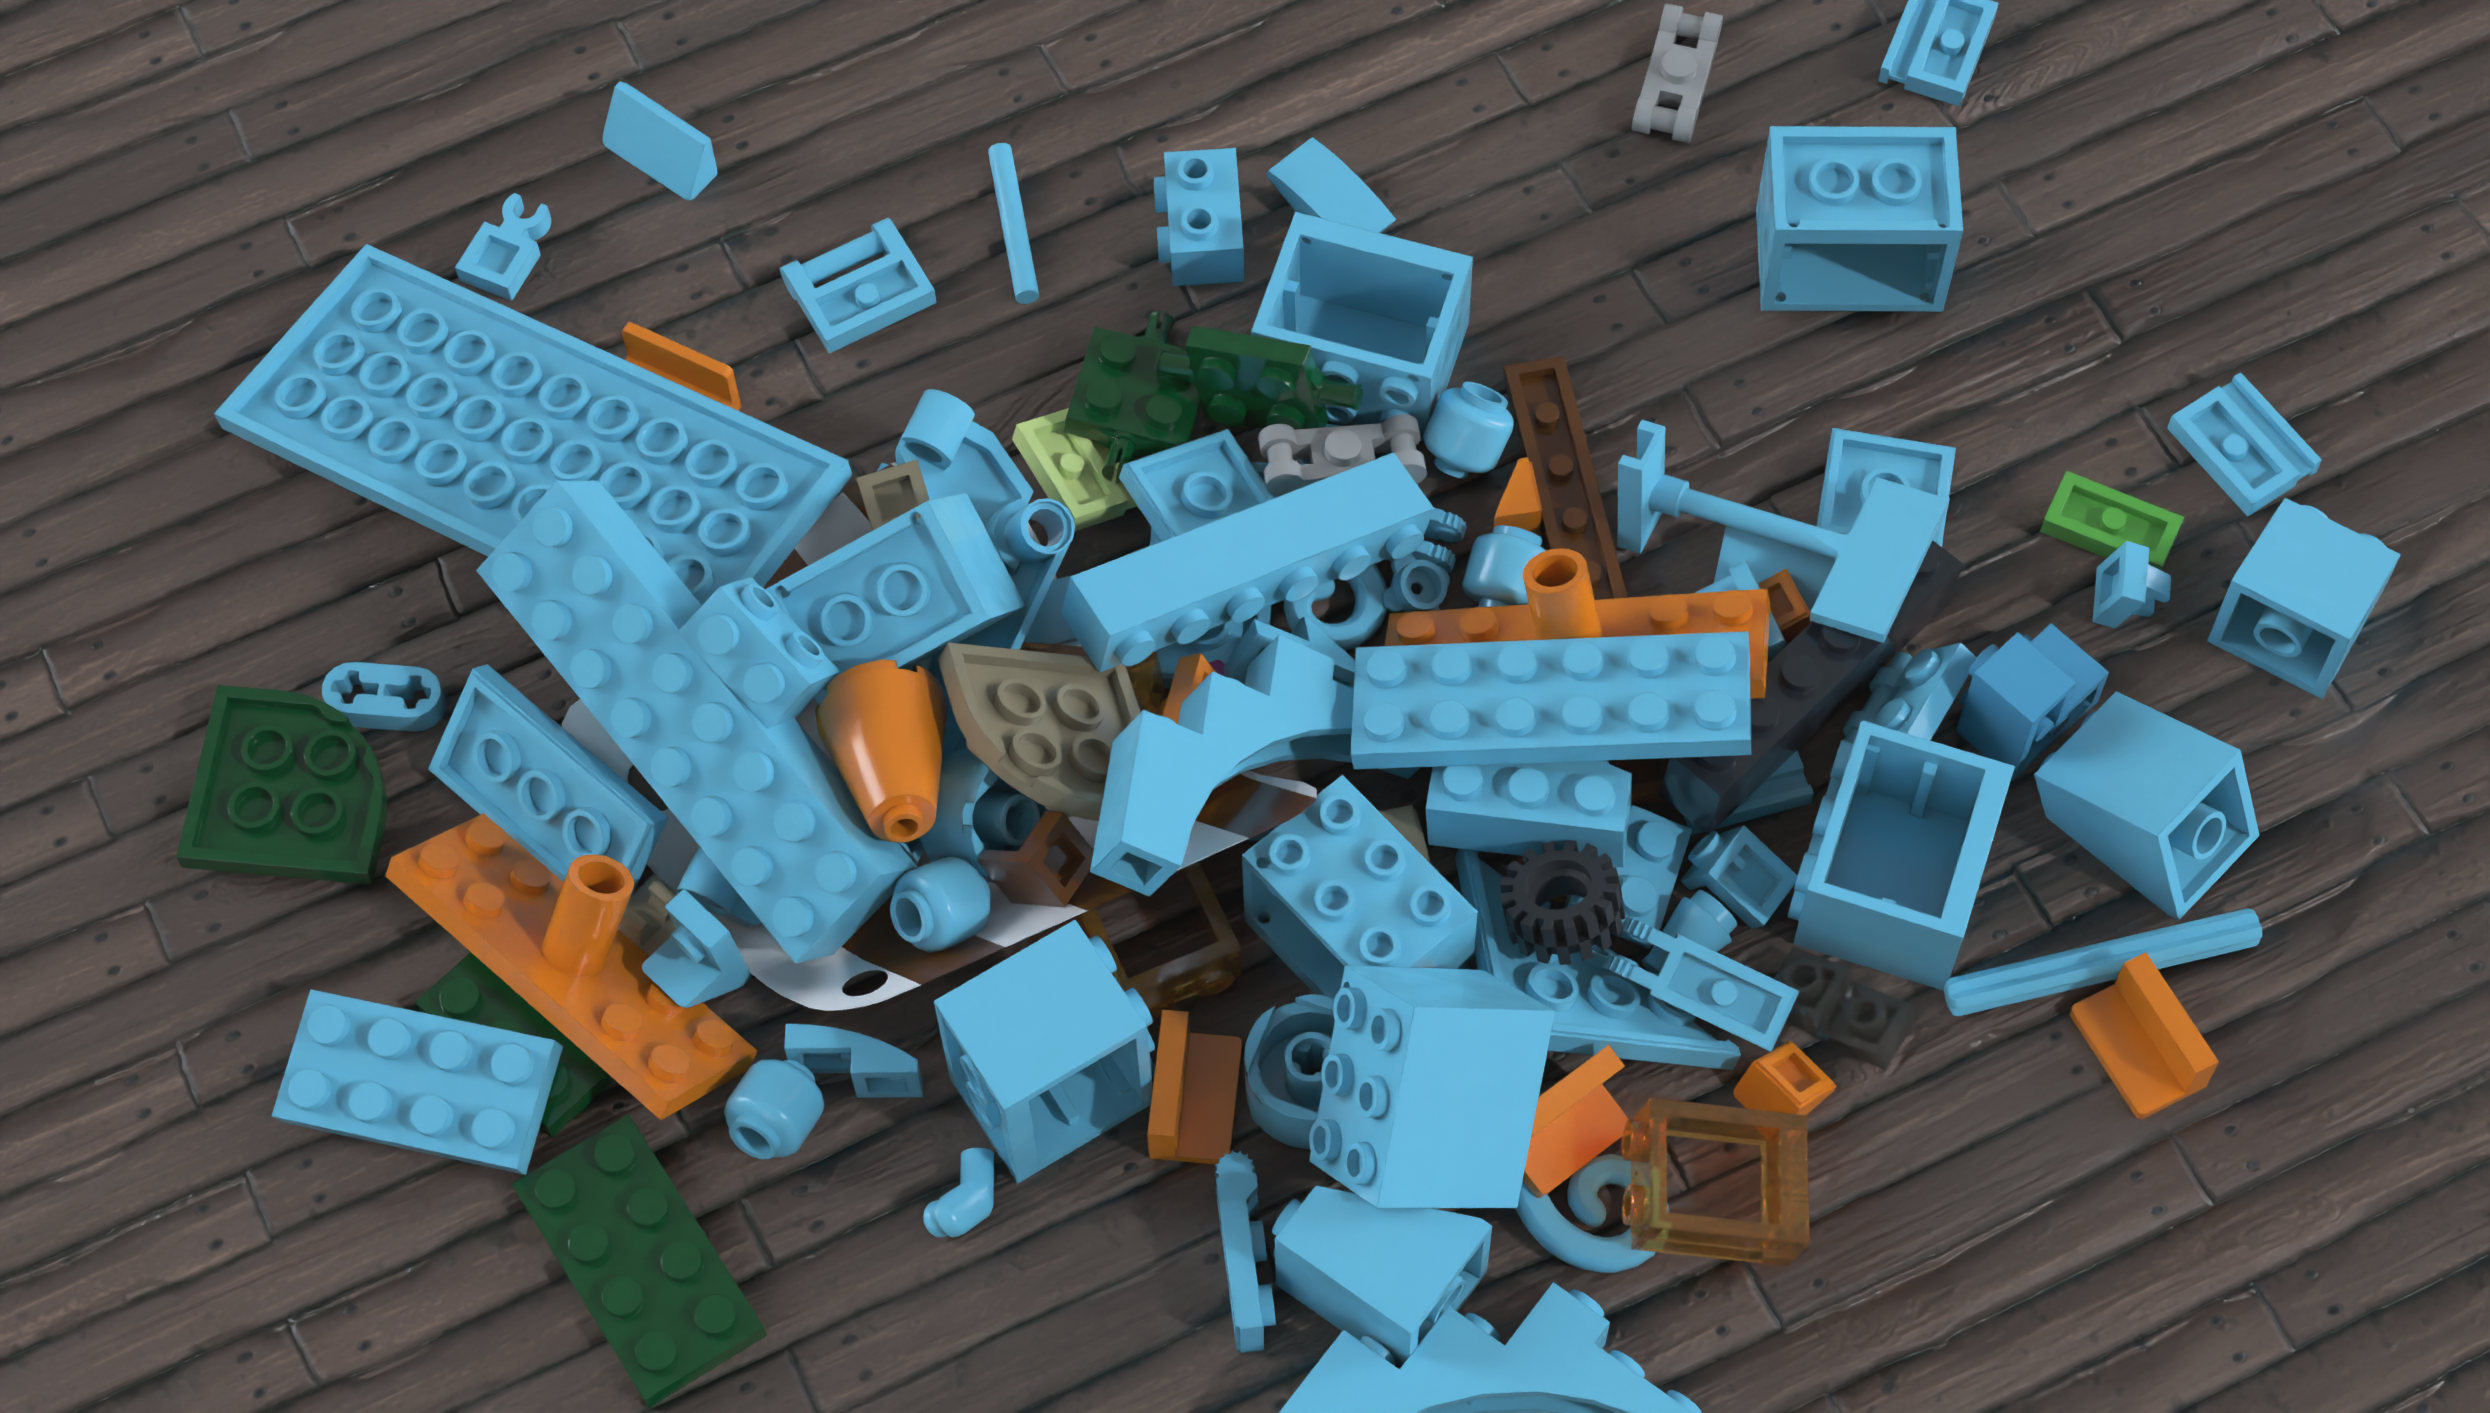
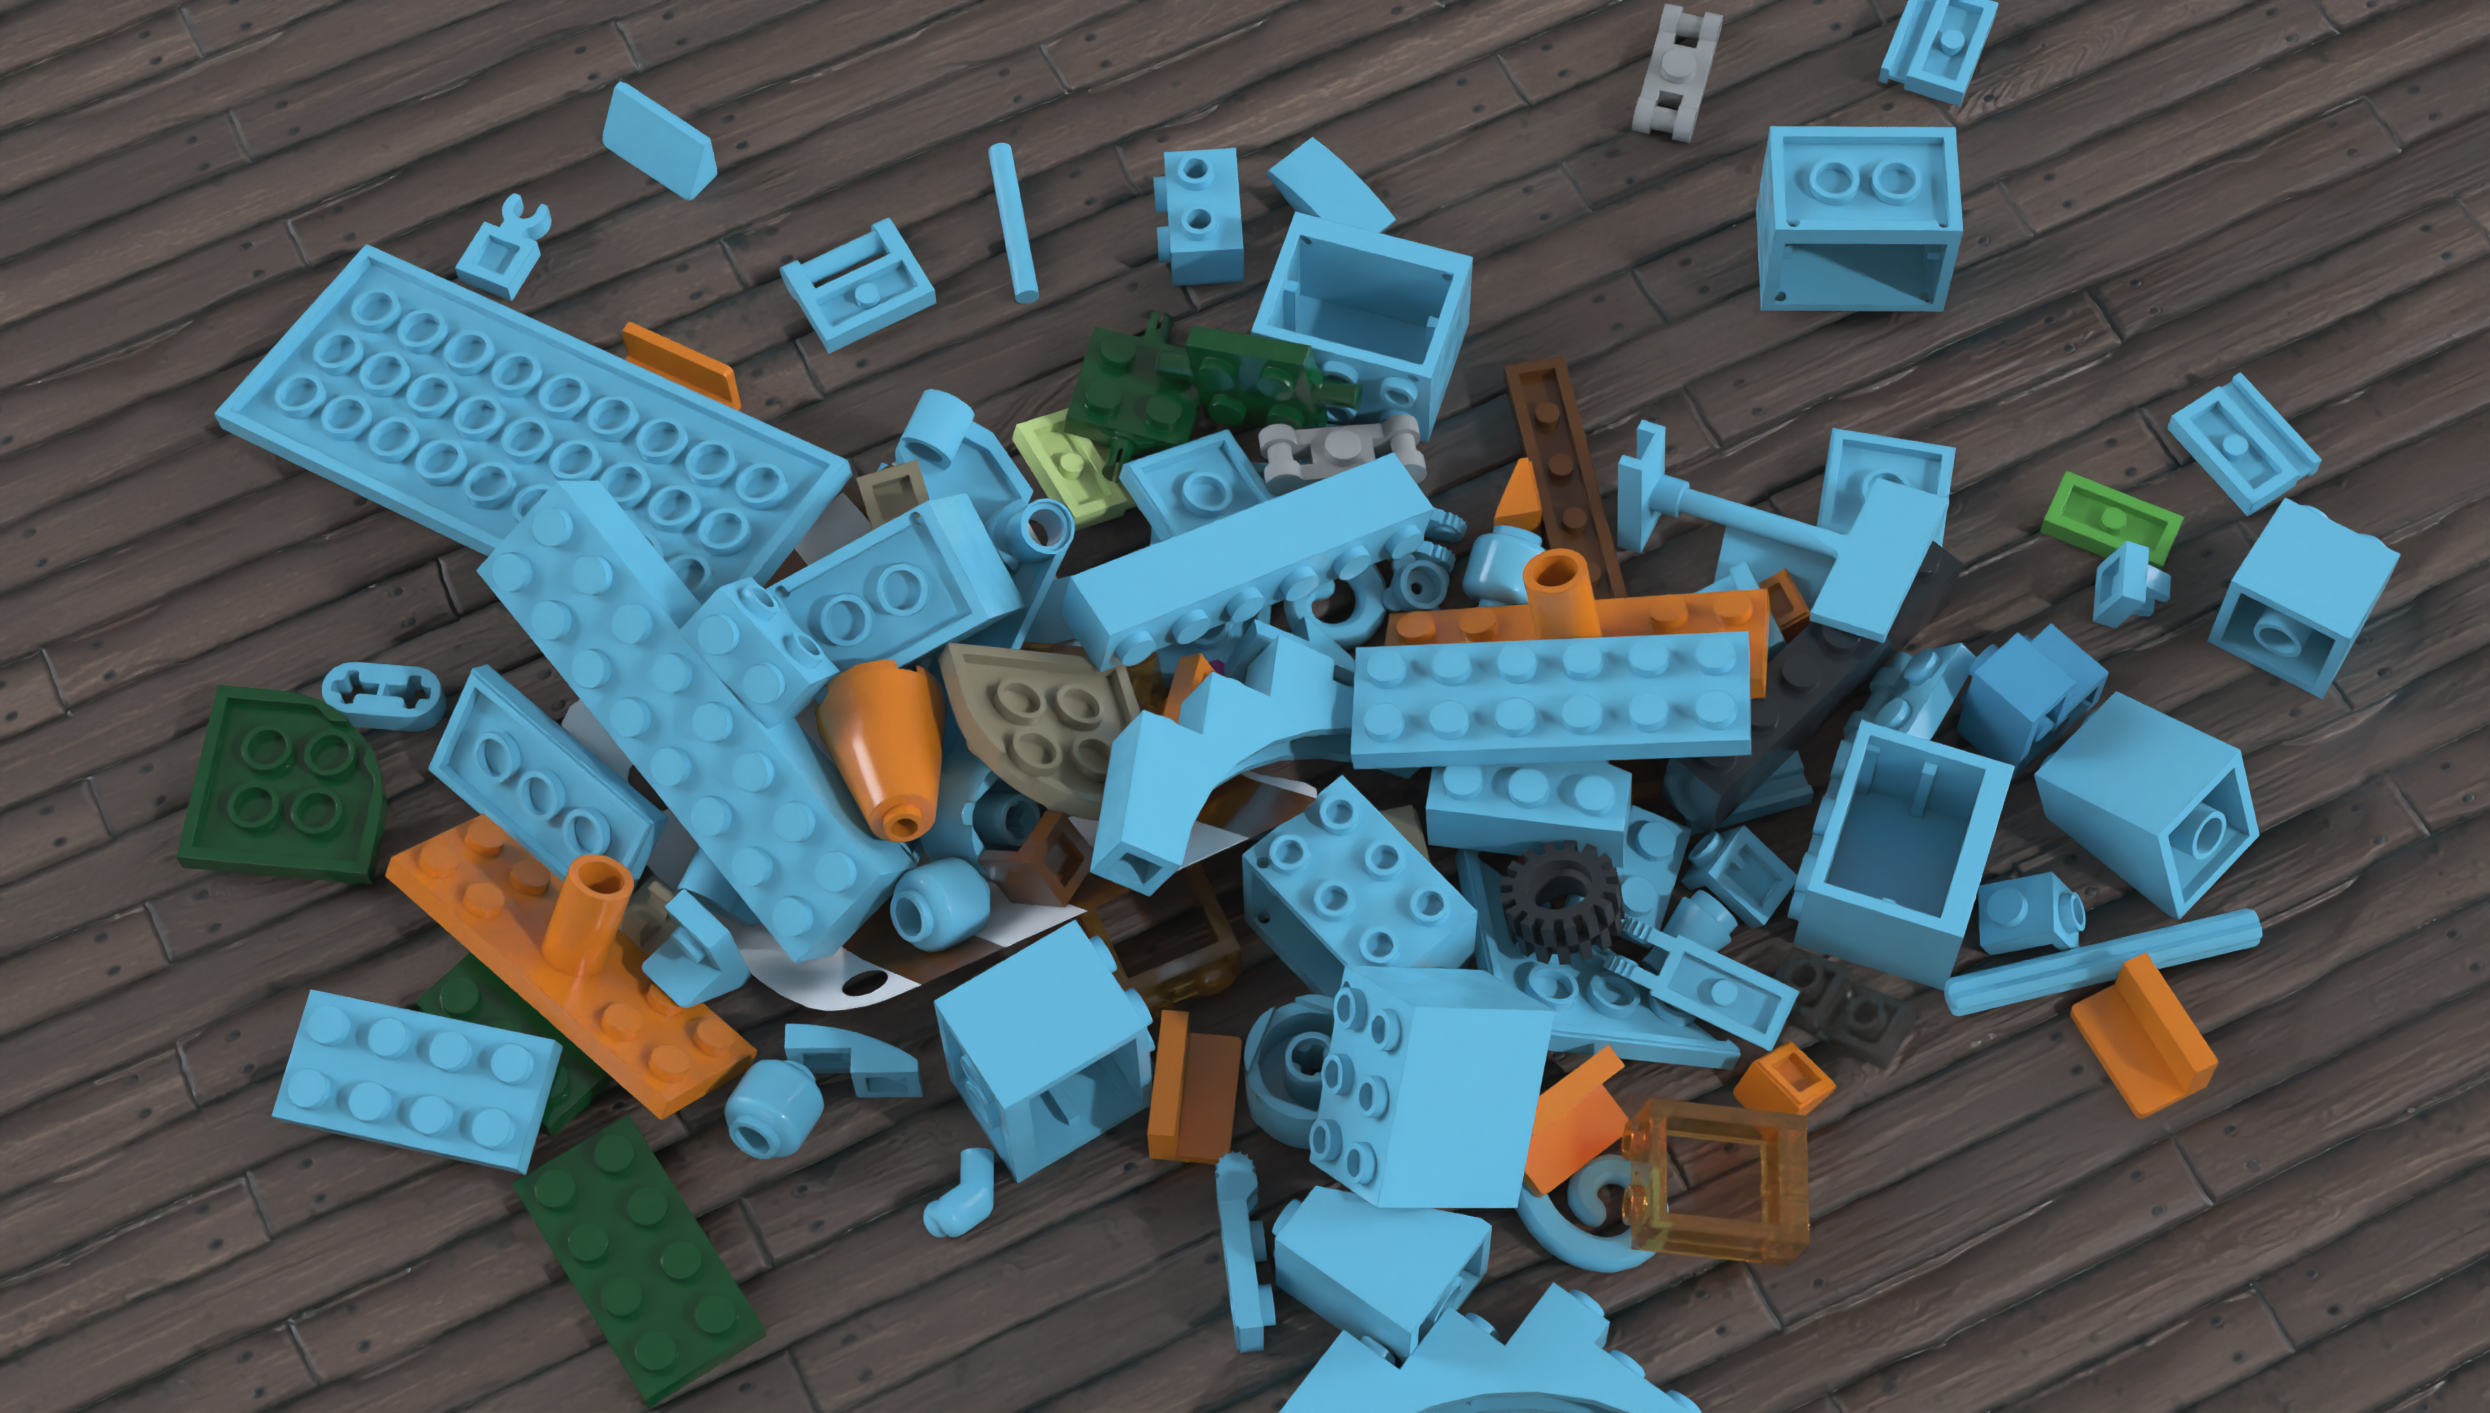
medium azure head [1423,381,1514,478] -> none
none -> medium azure bracket [1978,872,2086,955]

